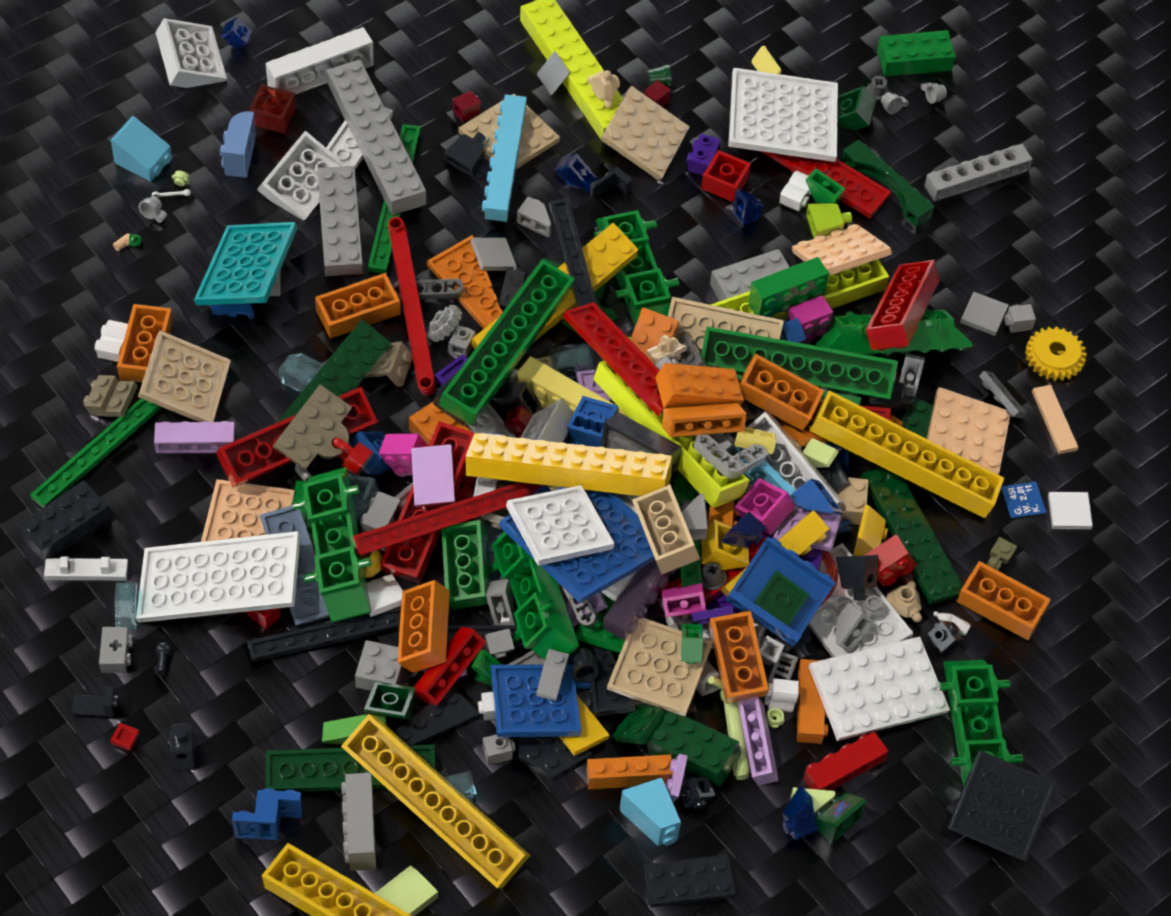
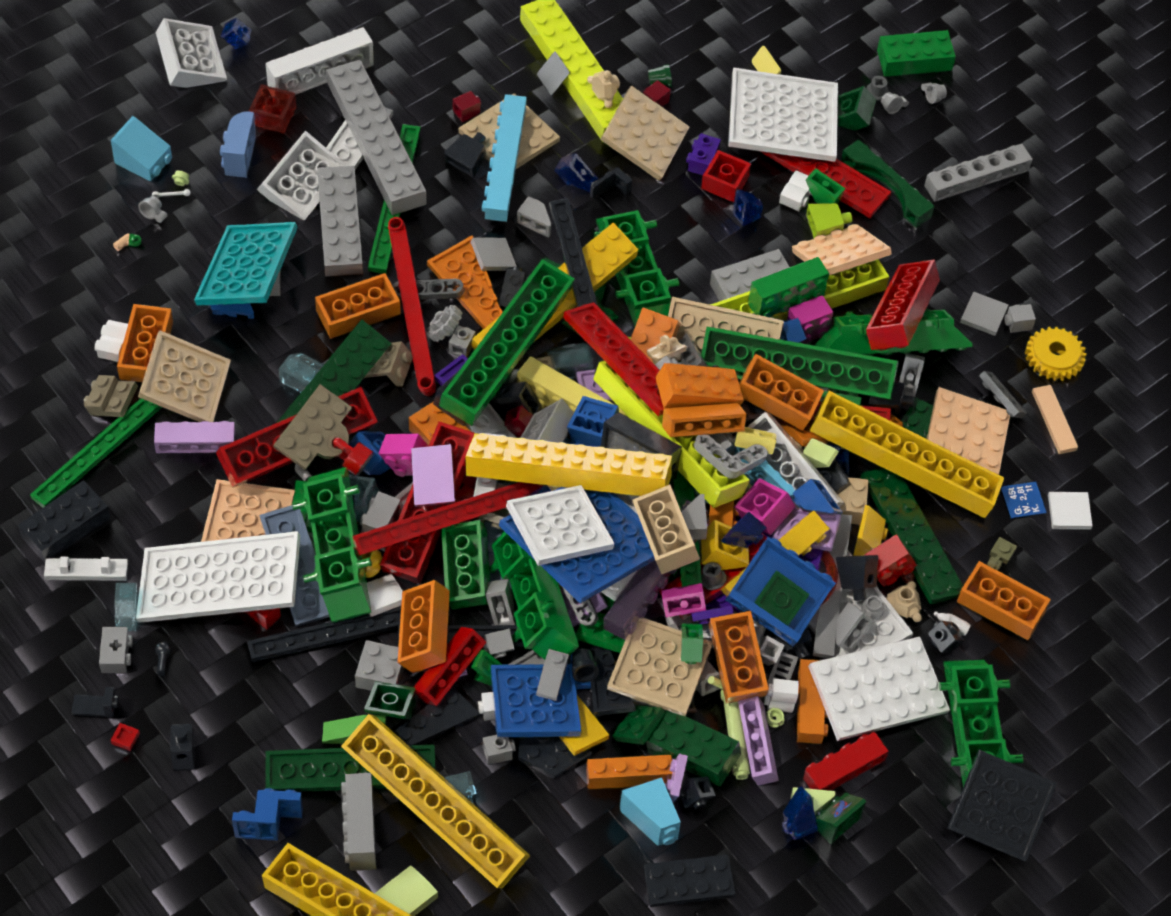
none -> light grey tile [813,514,852,658]

